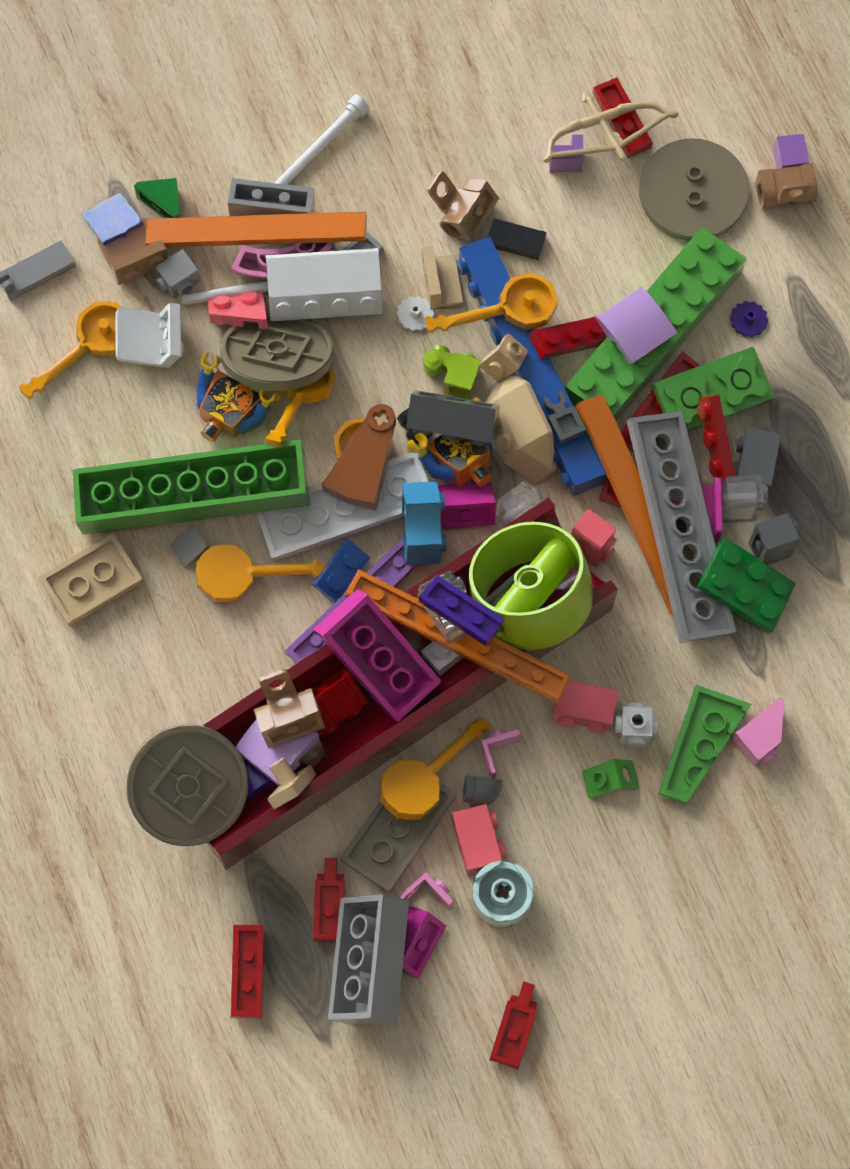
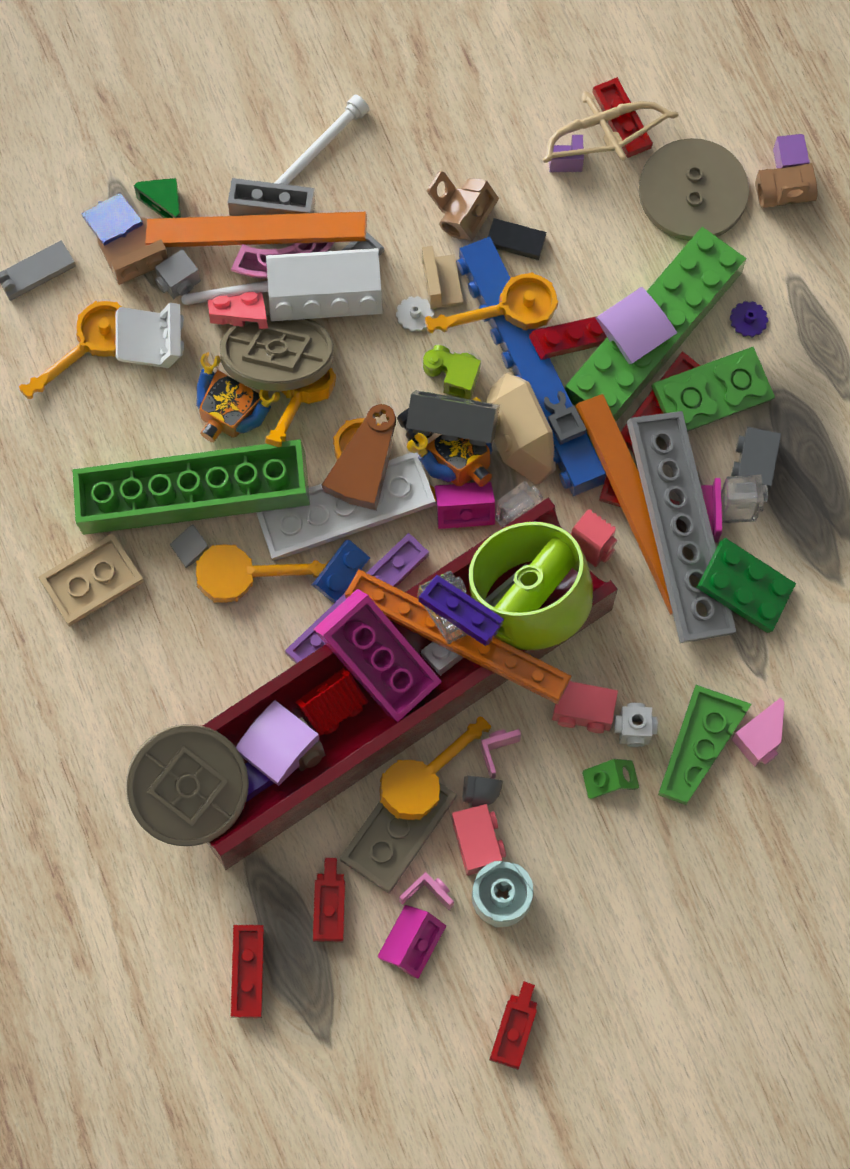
medium nougat piece [254,669,326,749] -> none
tan tile [268,757,317,809] -> none
light grey brick [328,894,409,1026] -> none
dark azure brick [402,482,447,565] -> none
tan bracket [478,334,528,383] -> none
red plate [698,394,736,481] -> none
dark grey brick [748,513,801,565] -> none

